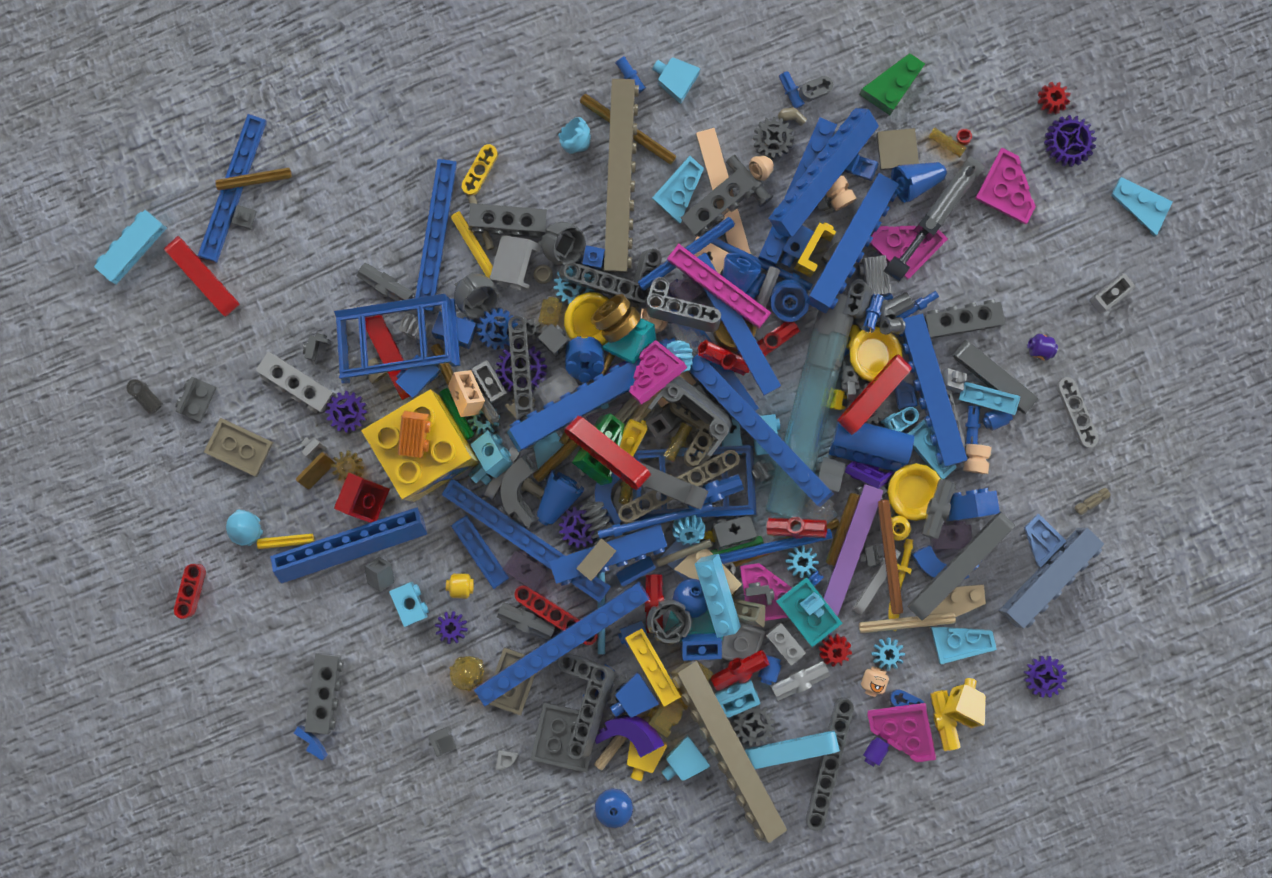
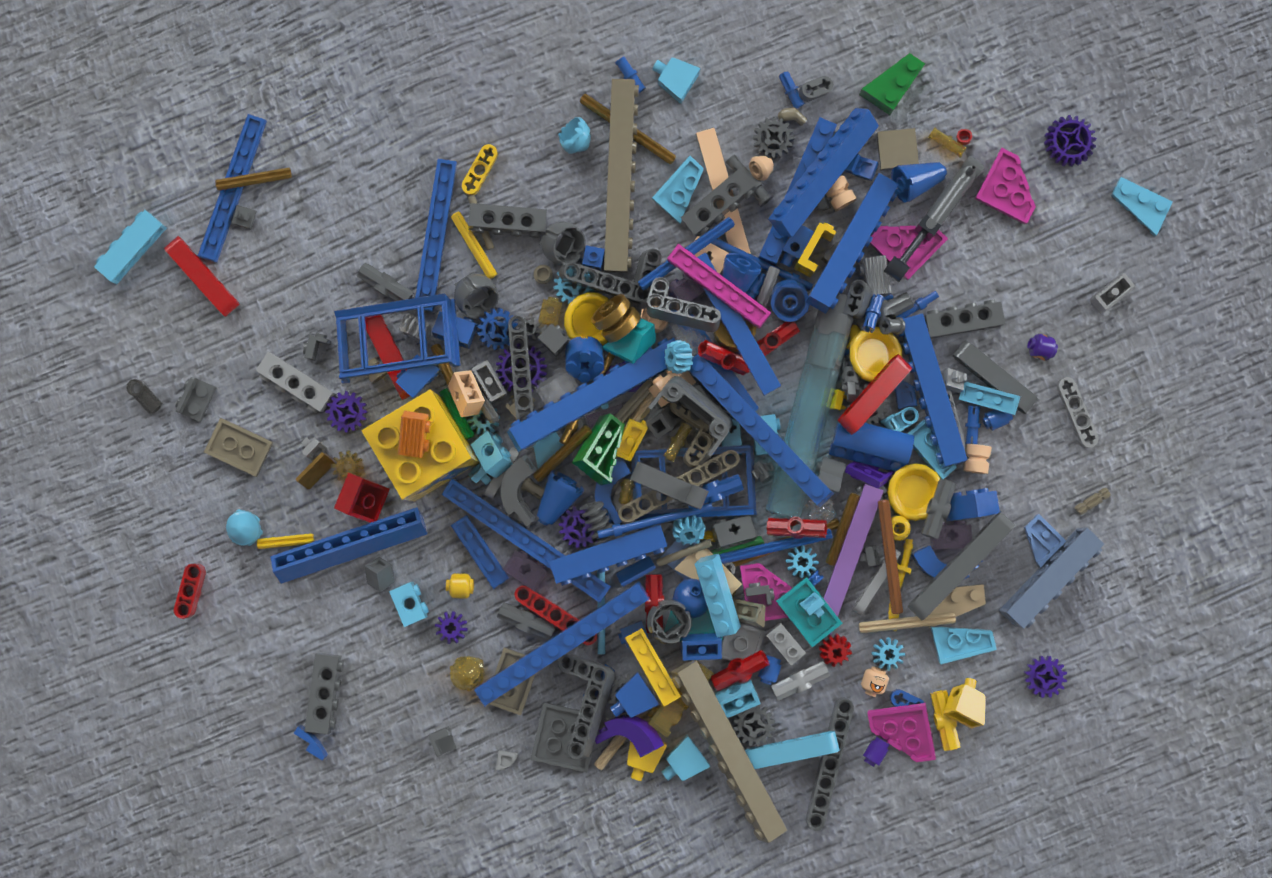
light grey panel [490,235,541,291] -> none
beam [564,415,651,490] -> none
dark tan tile [576,538,616,581] -> none
blue cylinder [595,788,633,828] -> none
dark pink plate [629,340,687,405] -> none
red gear [1037,82,1071,115] -> none

